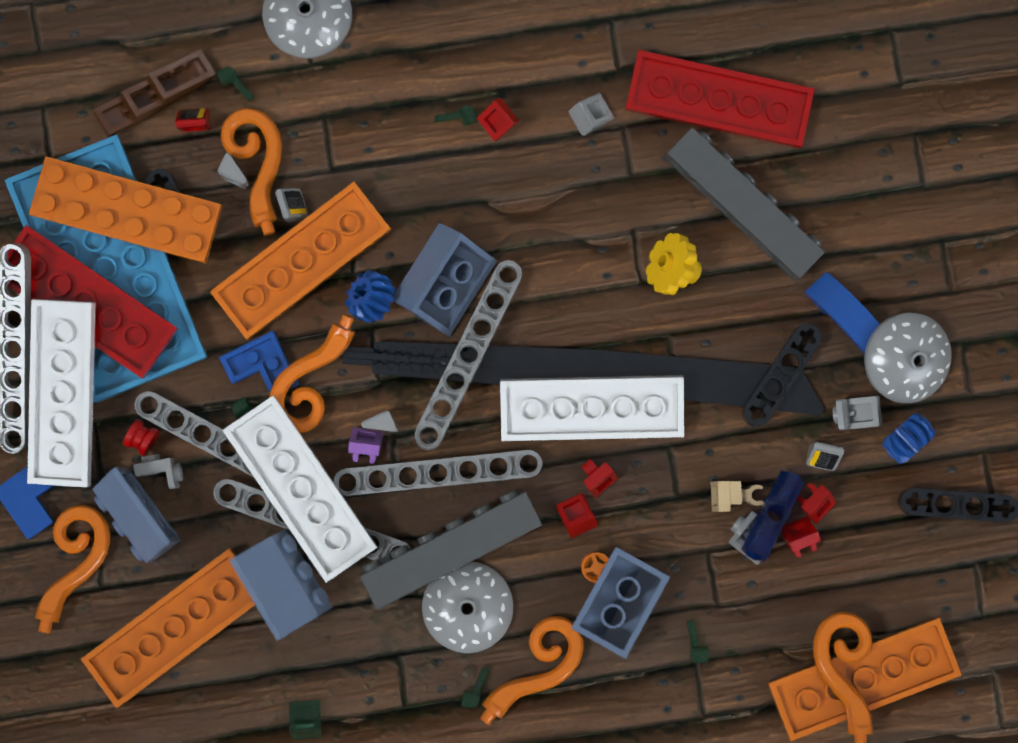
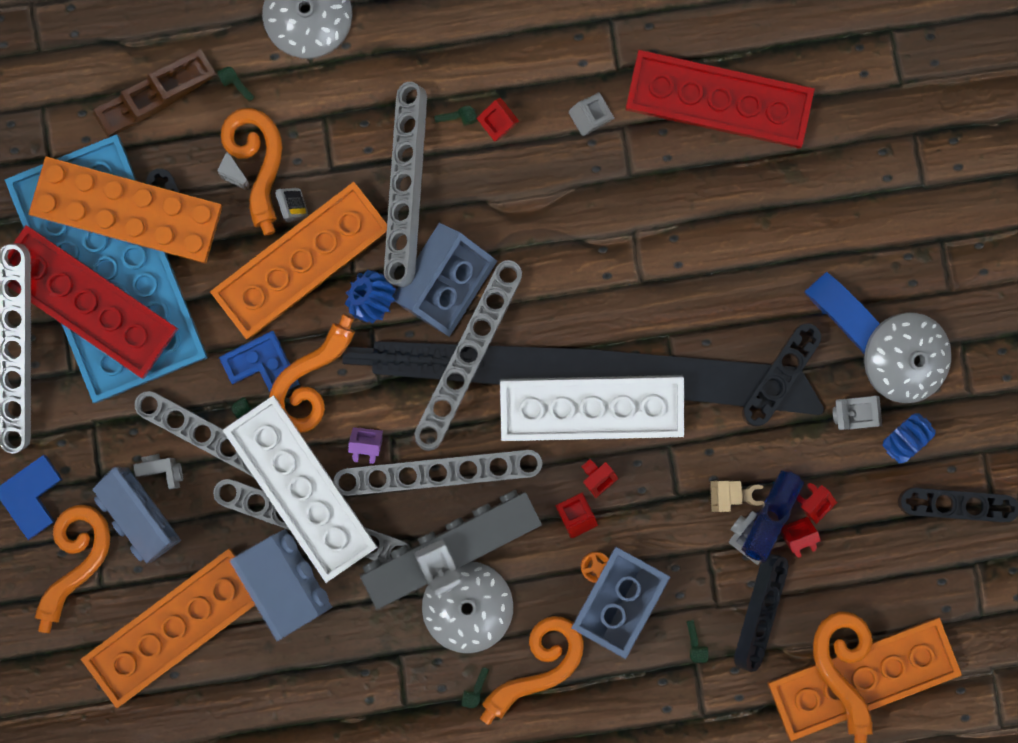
white plate [28,299,96,487] -> none
red wheel [123,419,160,457] -> none
red slope [175,108,210,133] -> none
clear green slope [289,700,322,740] -> none
light grey slope [361,410,399,432] -> none
yellow plant [646,233,702,295] -> none
dark grey brick [665,127,825,282] -> none
slope [806,442,844,471] -> none
none -> light grey beam [384,81,427,287]
none -> light grey bracket [414,539,463,596]
none -> black beam [734,553,789,672]

